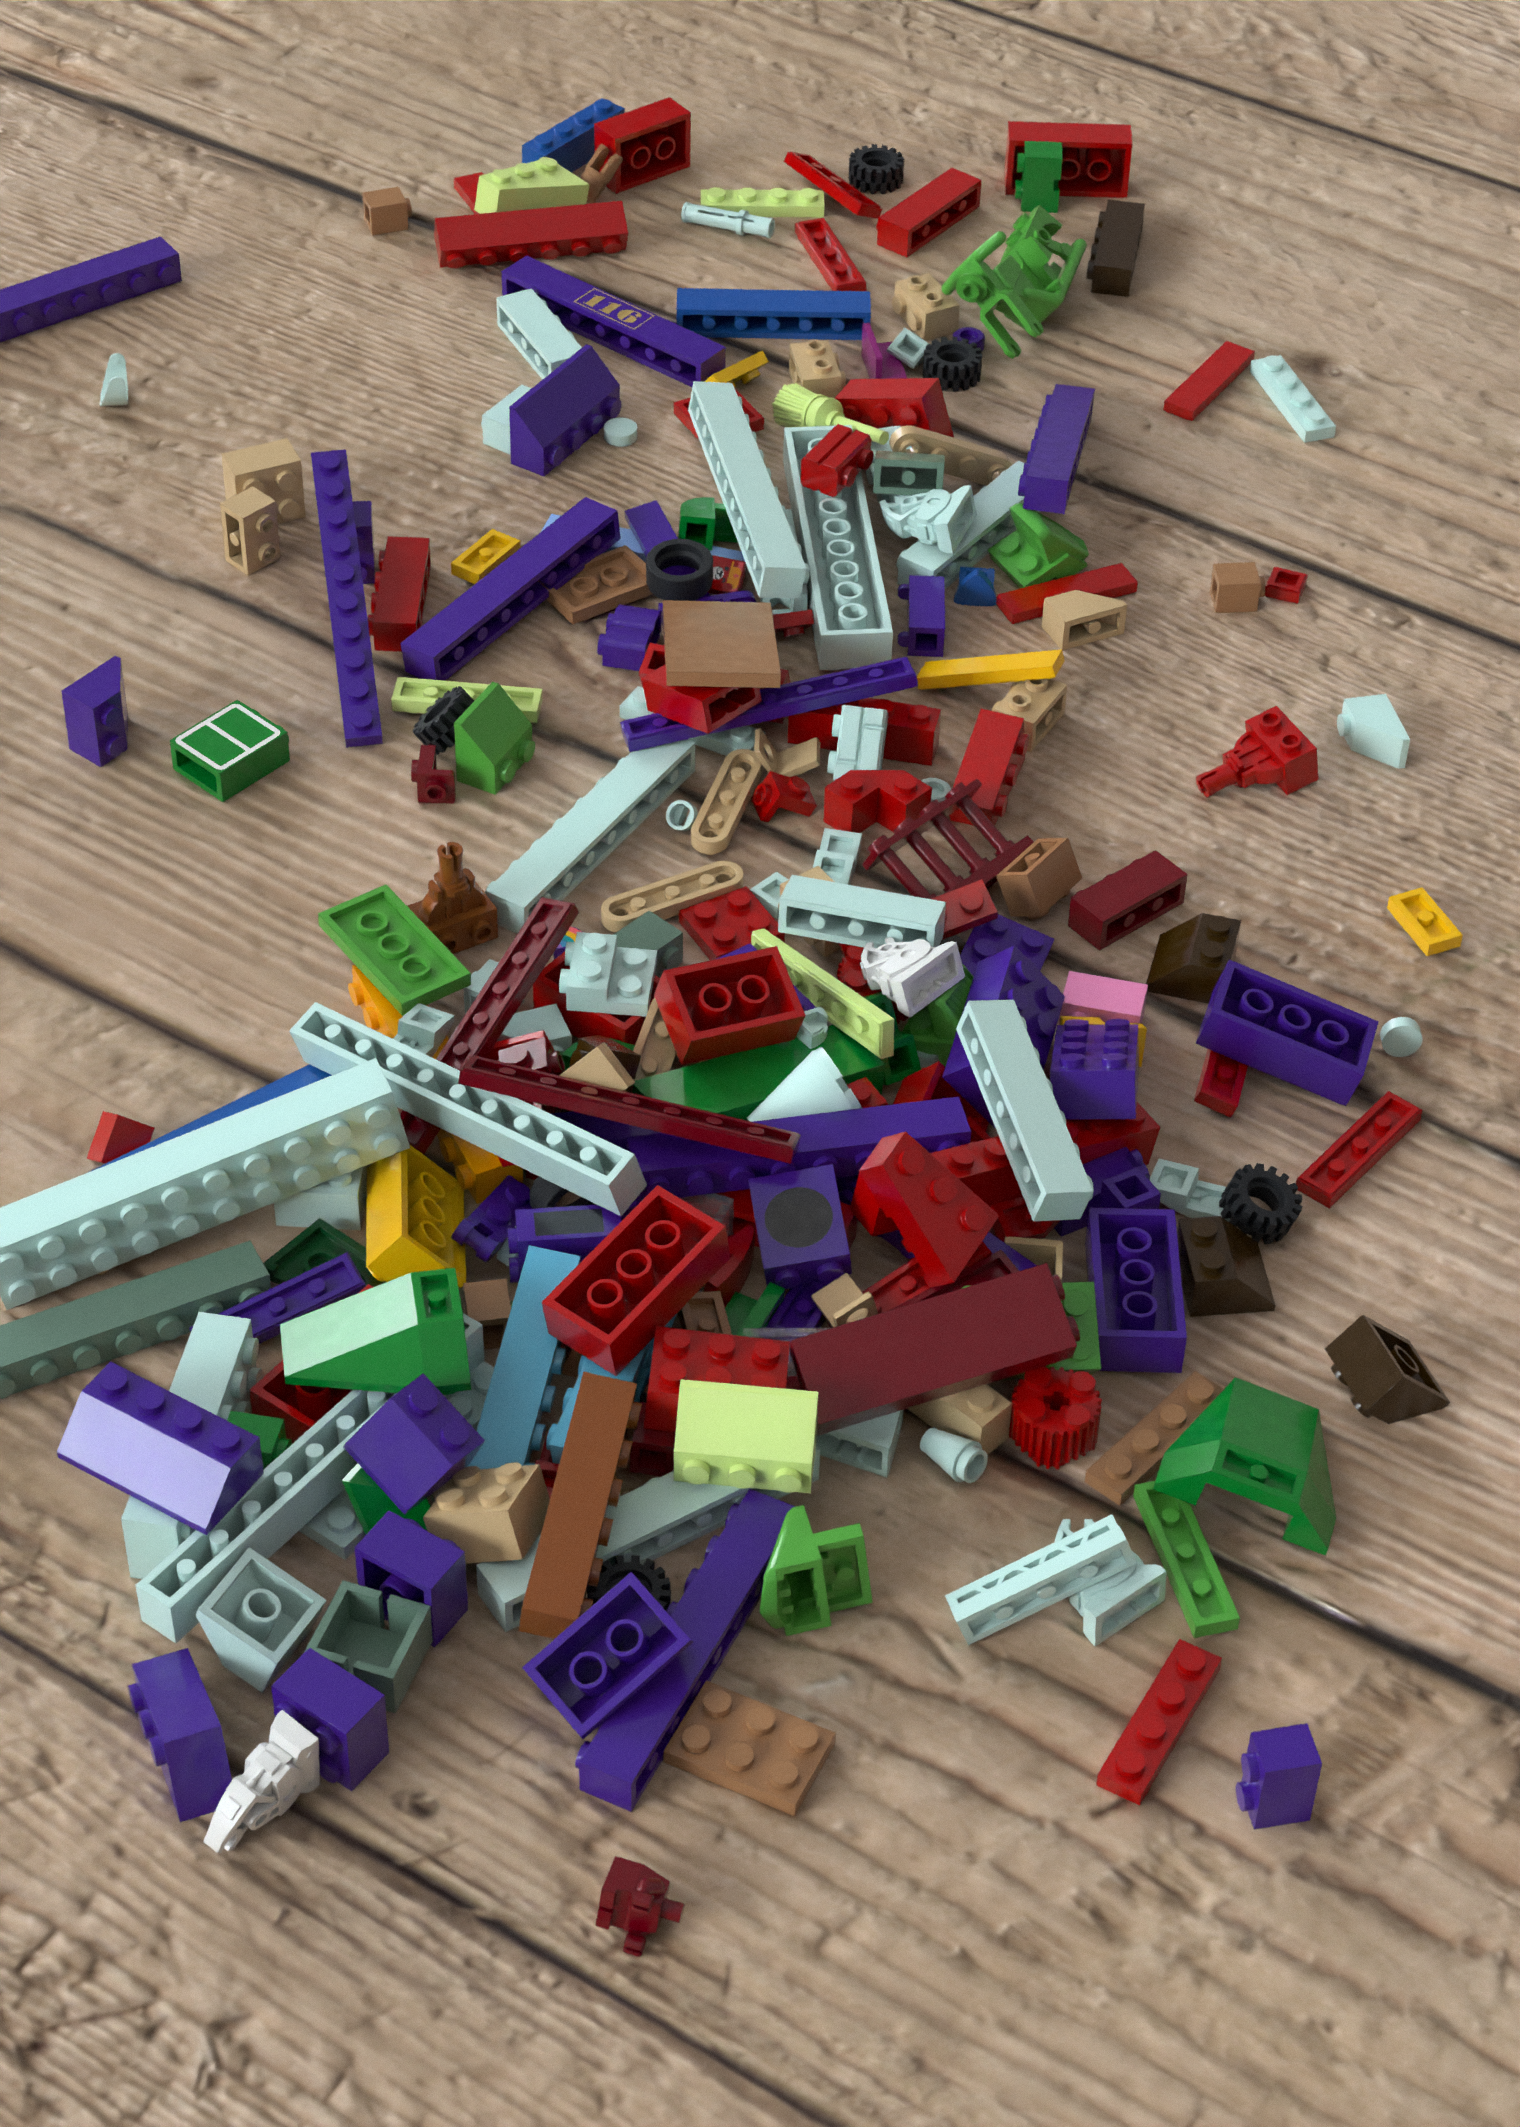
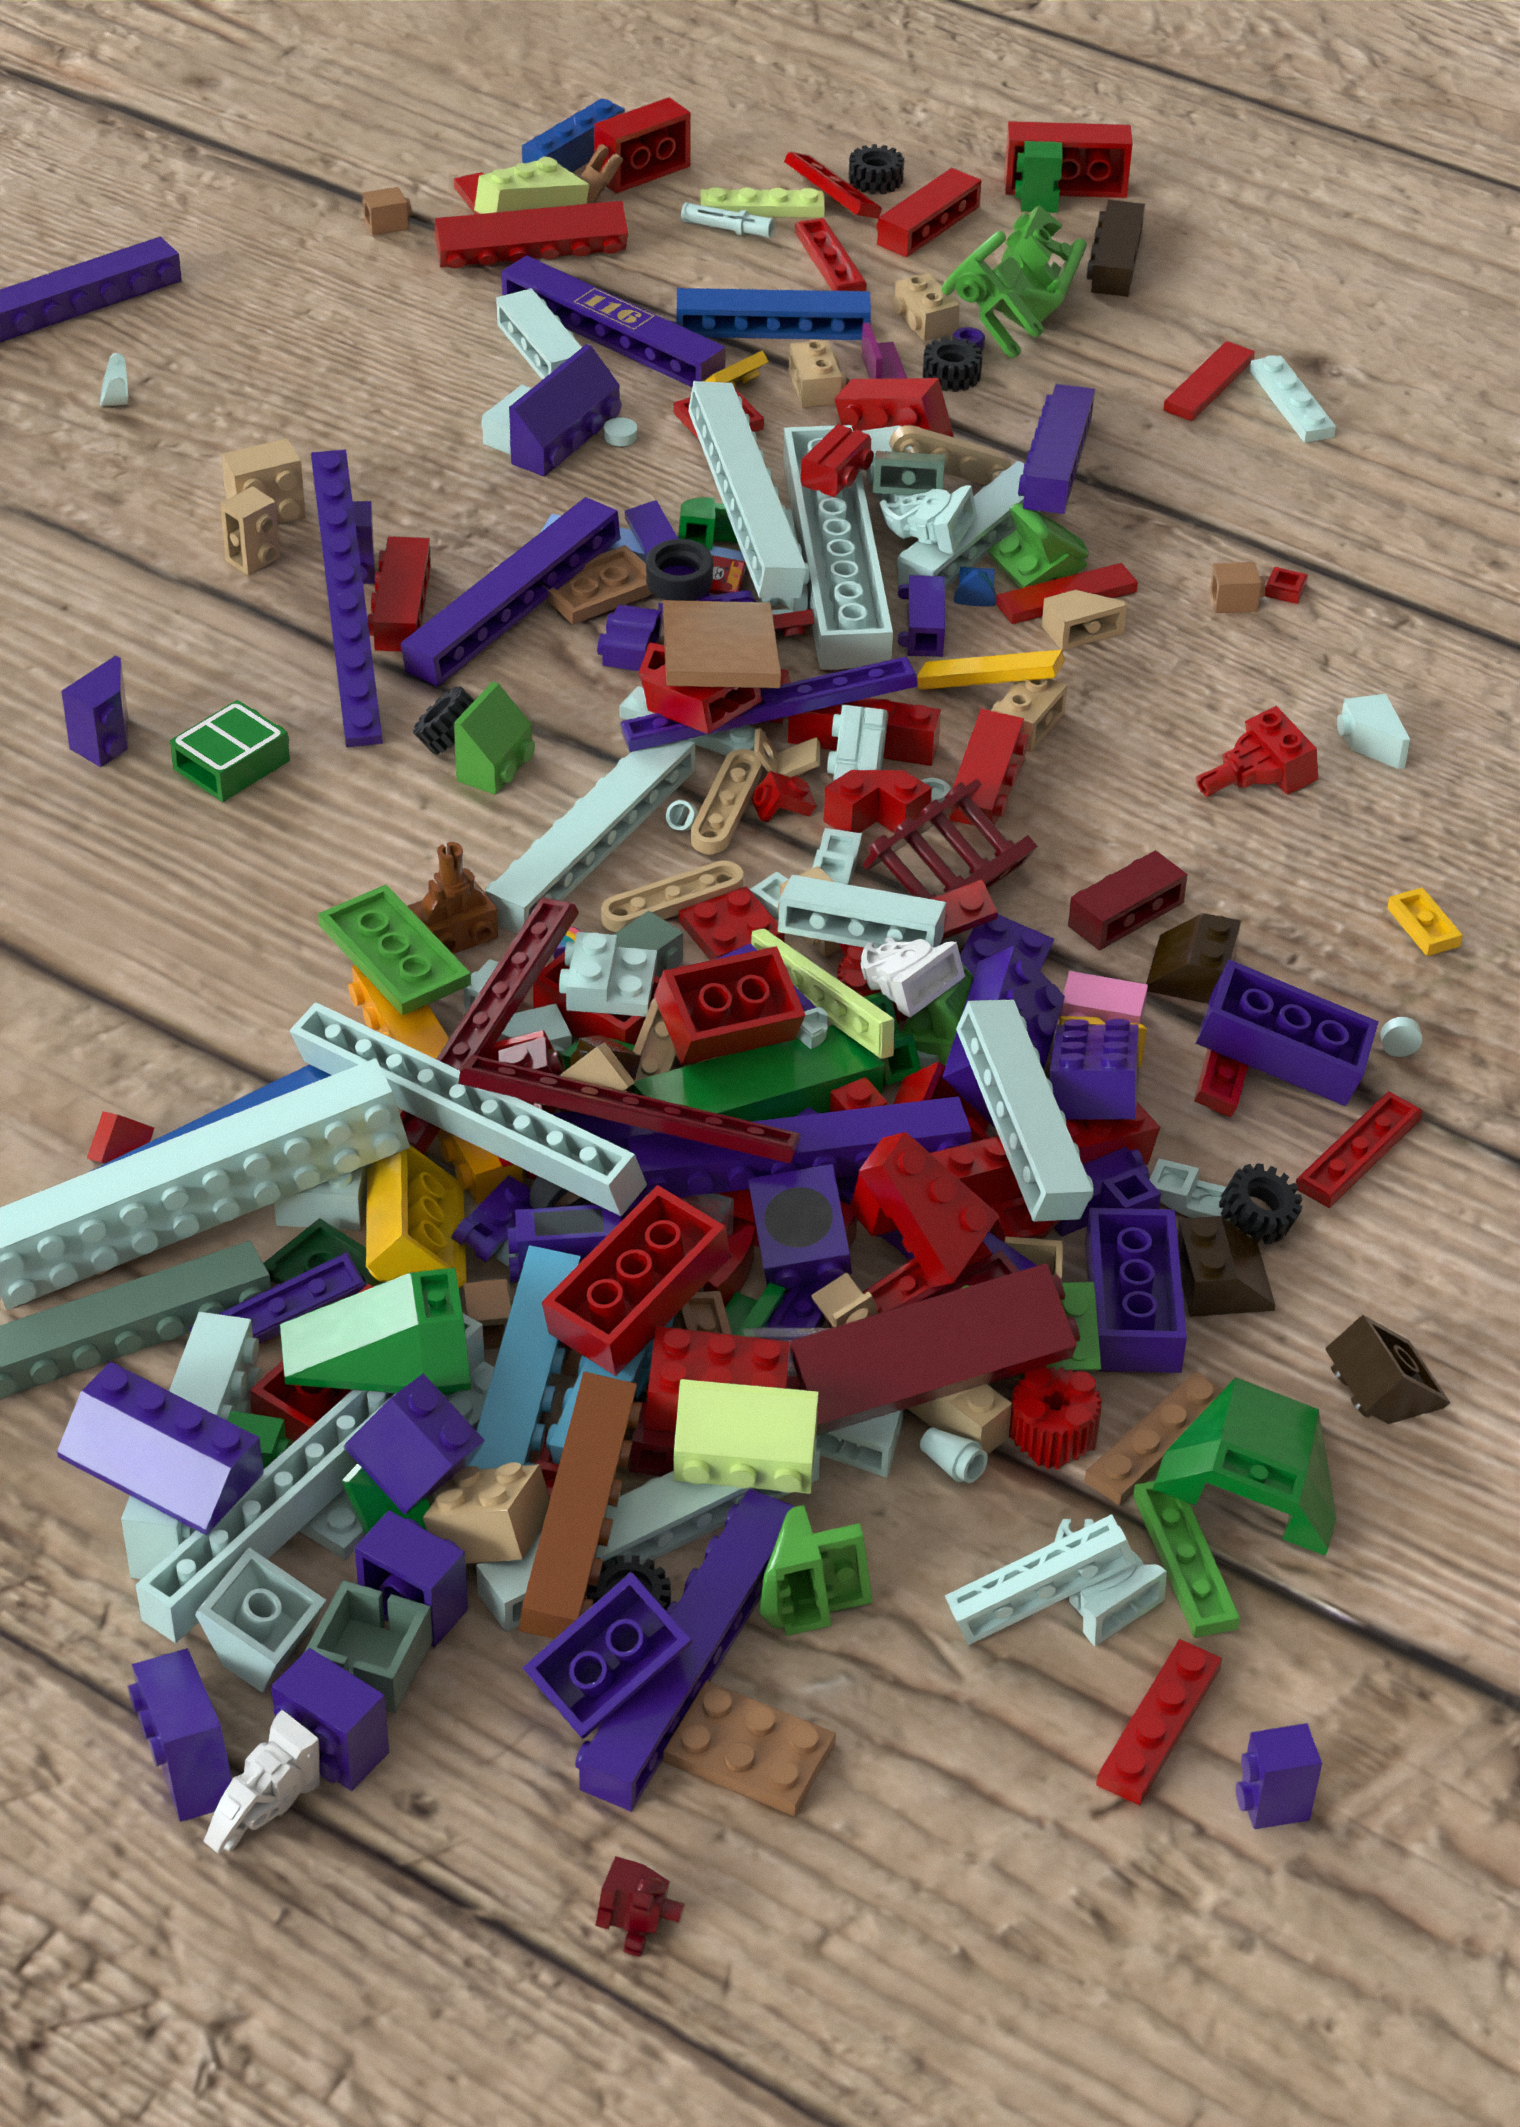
yellowish green plate [391,677,543,723] -> none
light aqua slope [392,1003,454,1057] -> none
dark red bracket [411,745,456,804] -> none
yellow plate [451,529,521,584] -> none
light aqua cone [747,1047,862,1122] -> none
yellowish green piece [772,383,889,445] -> none
light aqua slope [887,327,929,369] -> none
medium nougat brick [996,838,1082,919] -> none

